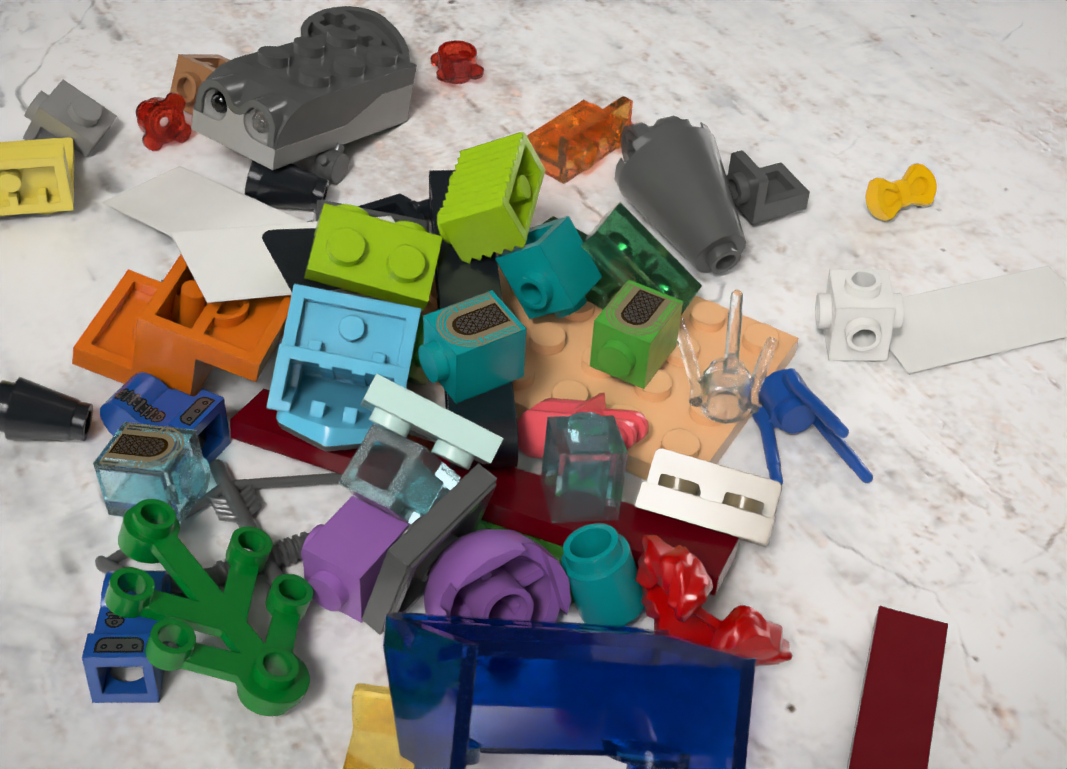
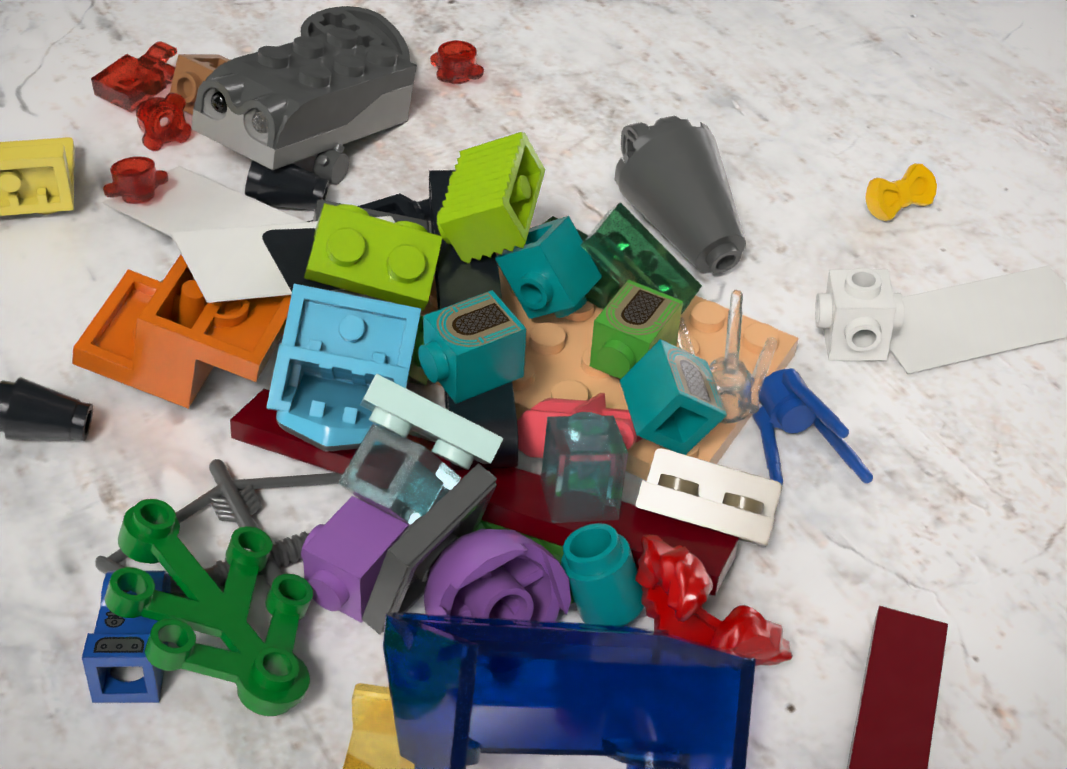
light grey bracket [23,79,117,157] -> none
clear light blue brick [93,422,210,524] -> none
blue leg [100,372,231,479] -> none
clear orange bracket [527,96,633,184] -> none
dark grey bracket [727,150,810,224] -> none
none -> clear red plate [91,41,177,113]
none -> clear red plate [103,156,169,204]
none -> teal brick [620,339,727,455]

